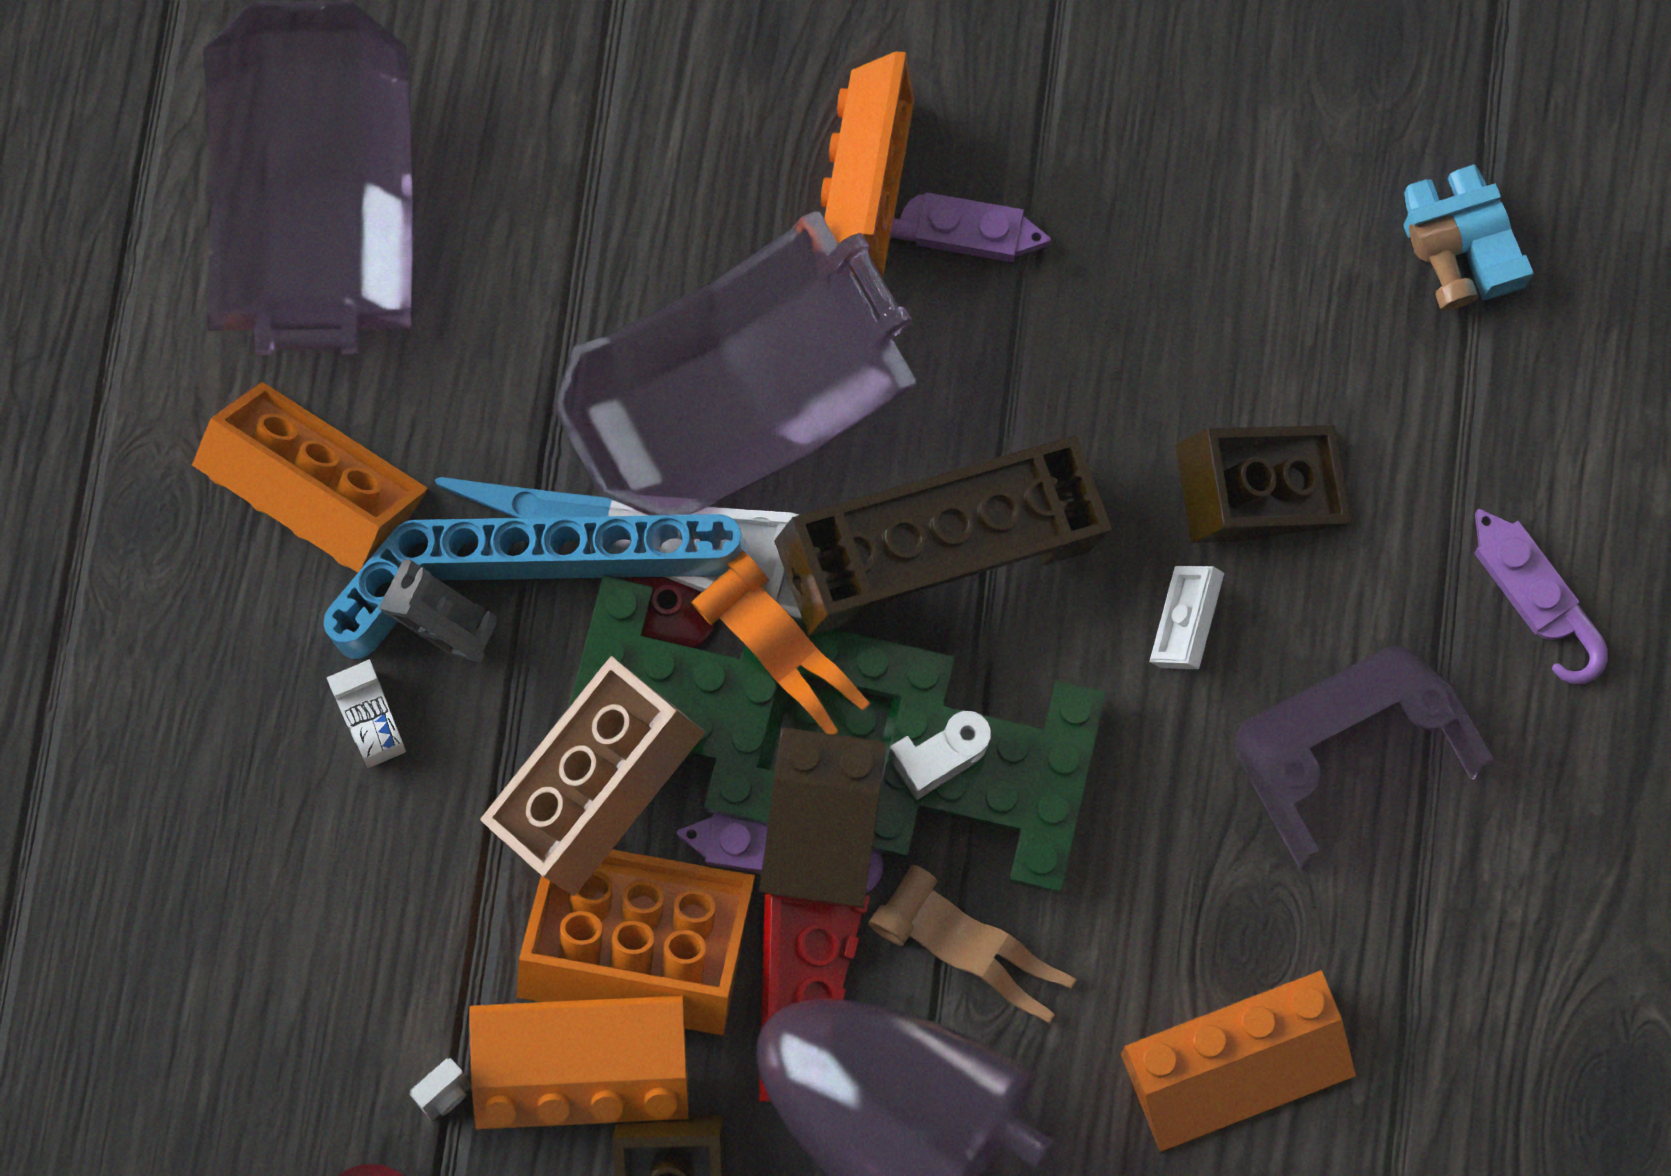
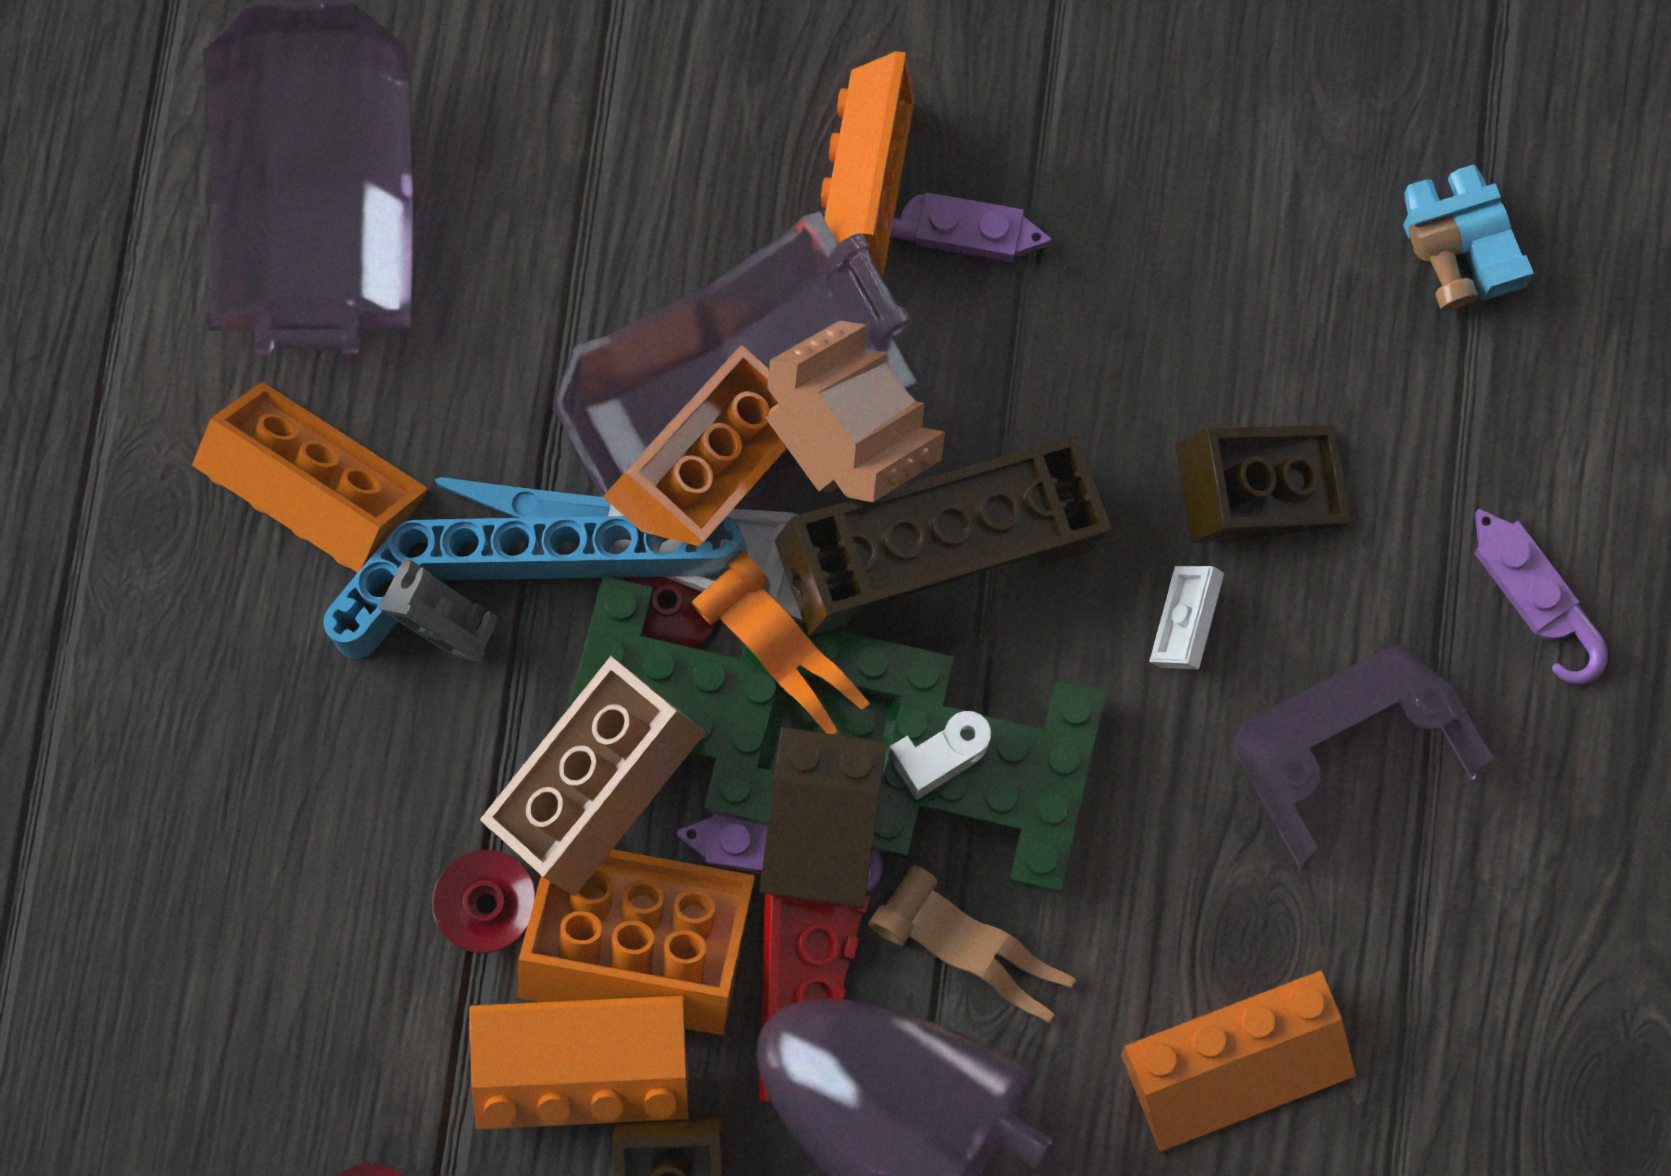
white leg [327,659,406,768] -> none
white plate [410,1058,471,1121] -> none
none -> dark red dish [432,850,536,953]
none -> orange slope [603,344,787,546]
none -> nougat slope [765,321,945,502]

